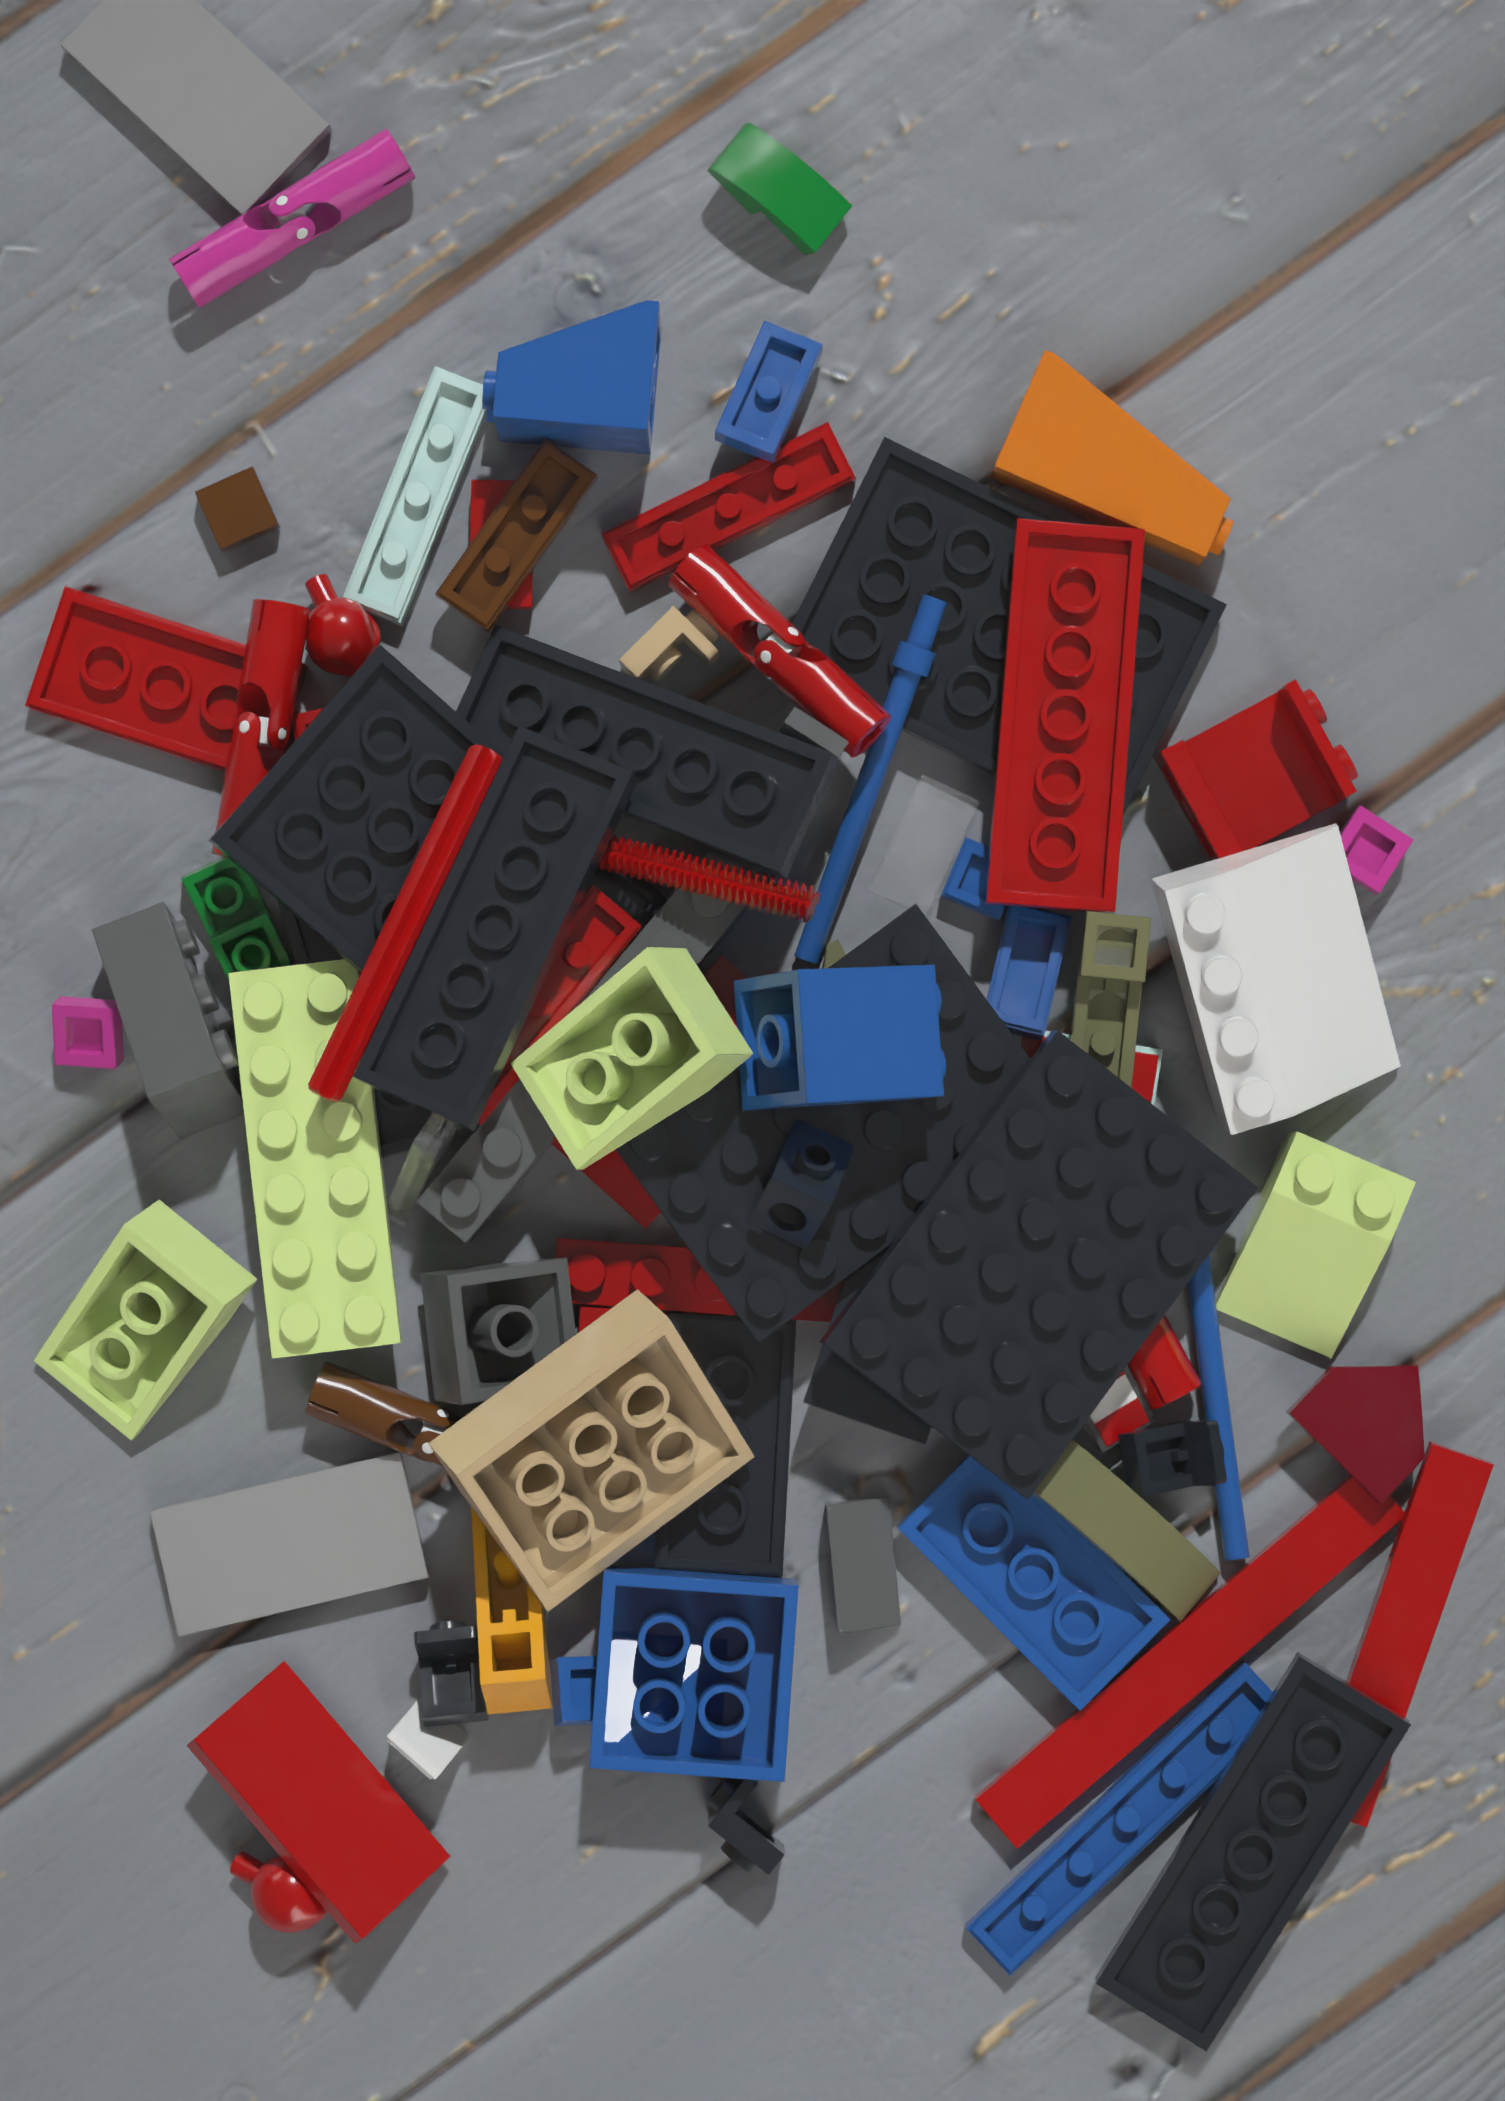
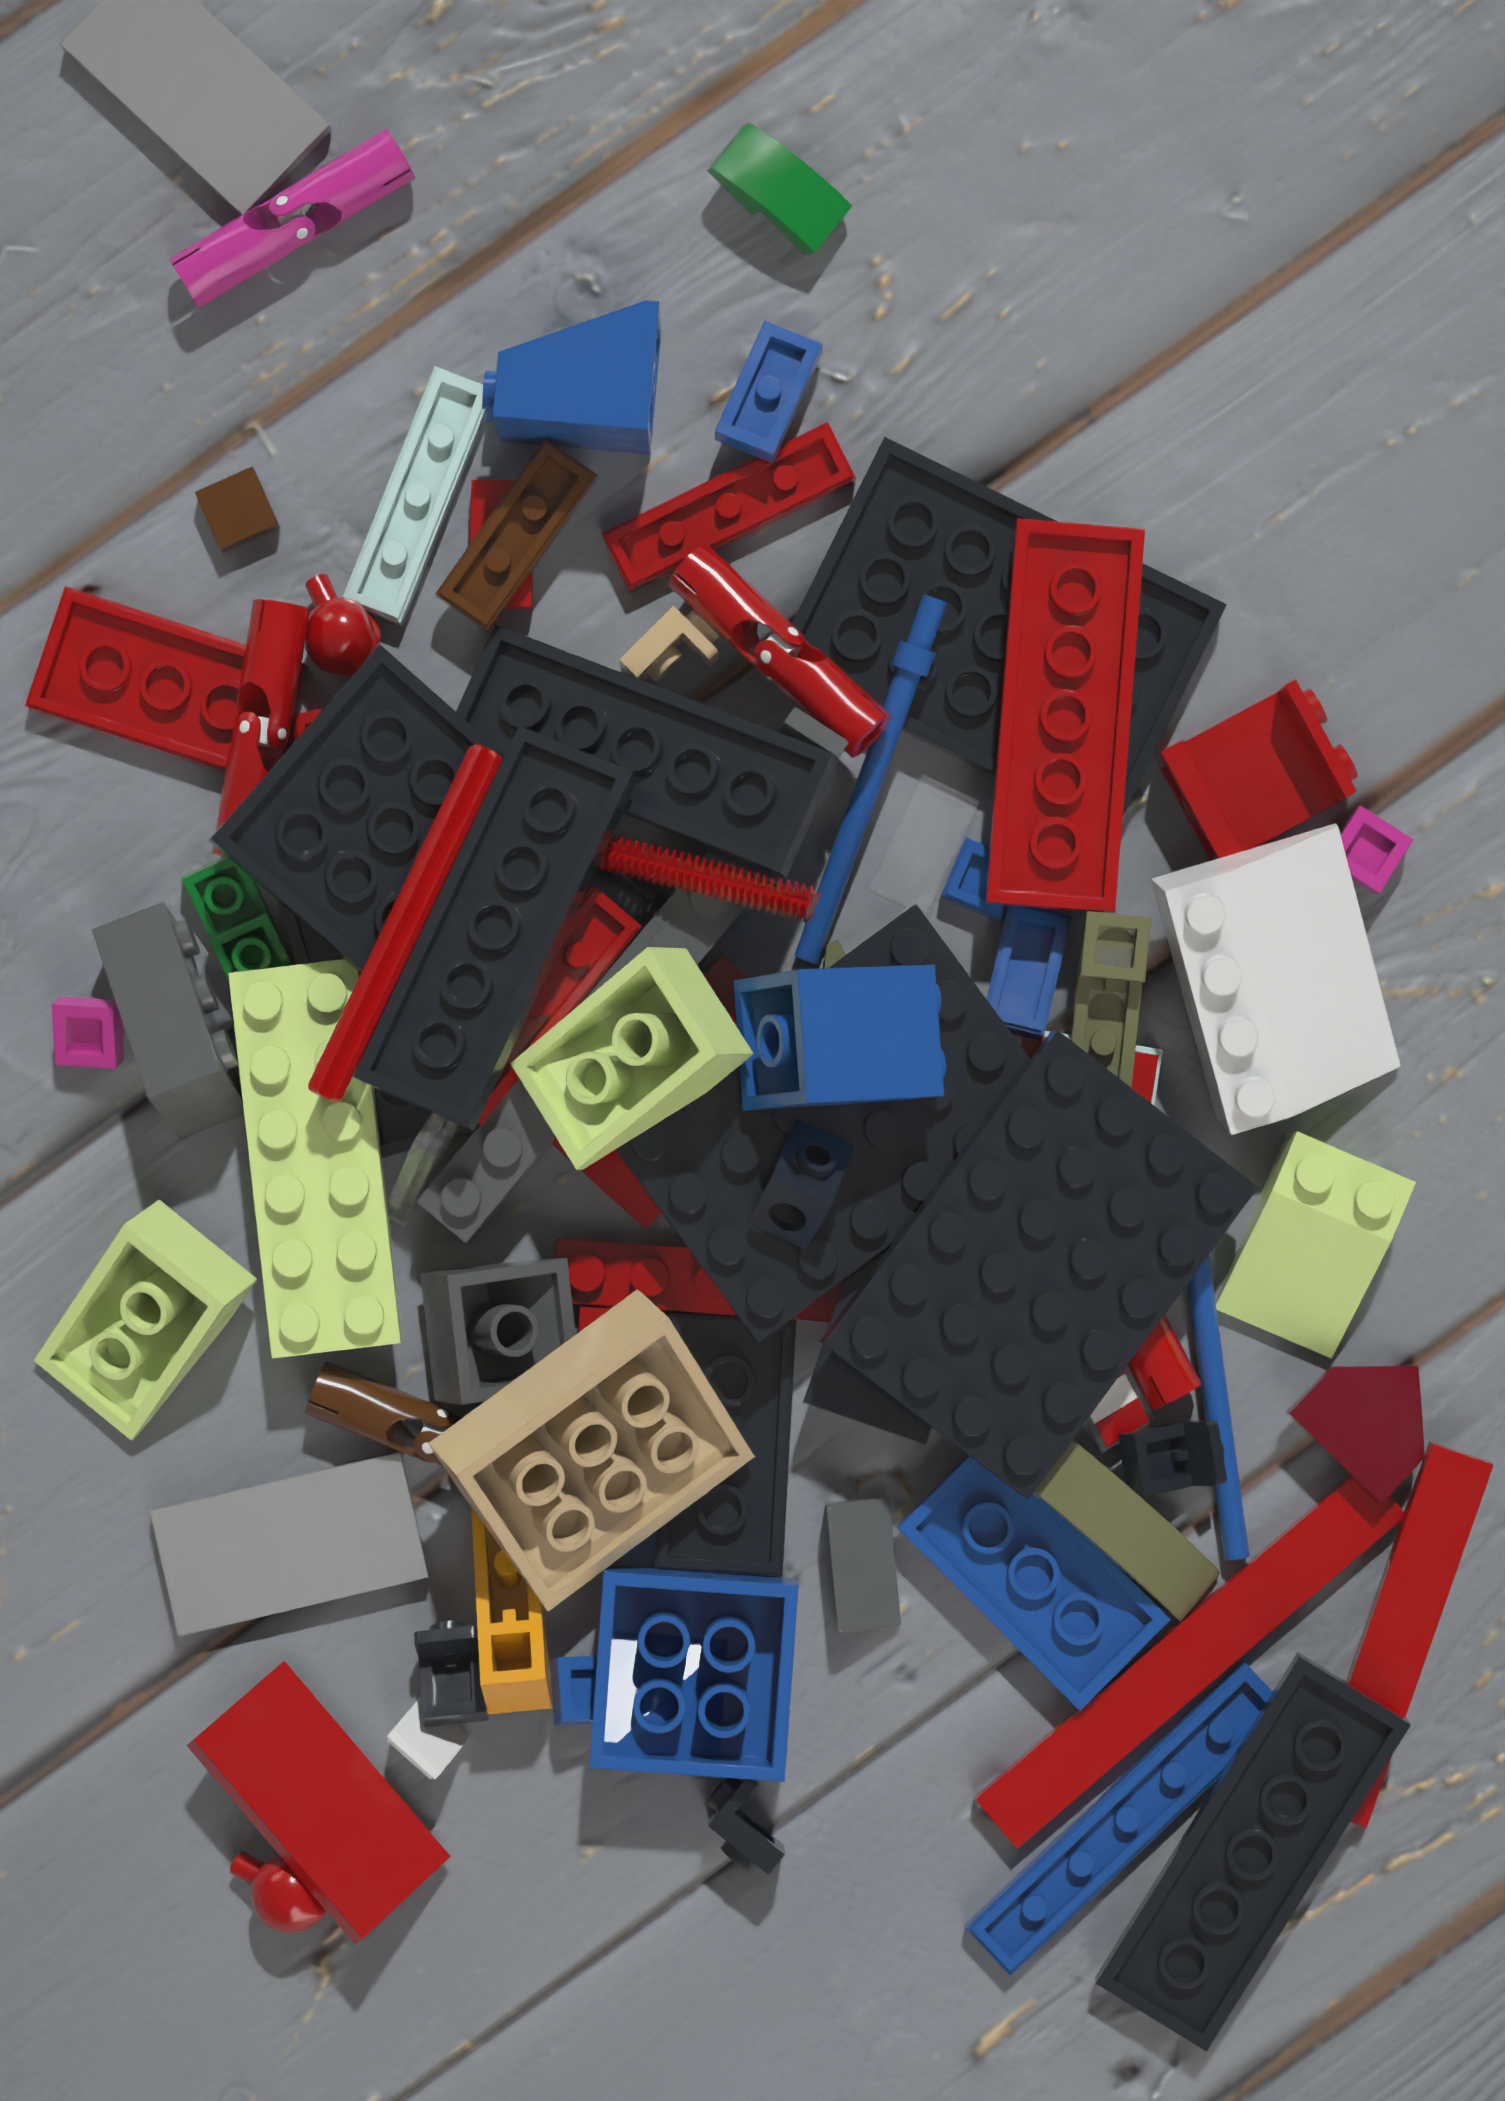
orange slope [990,350,1234,568] -> none

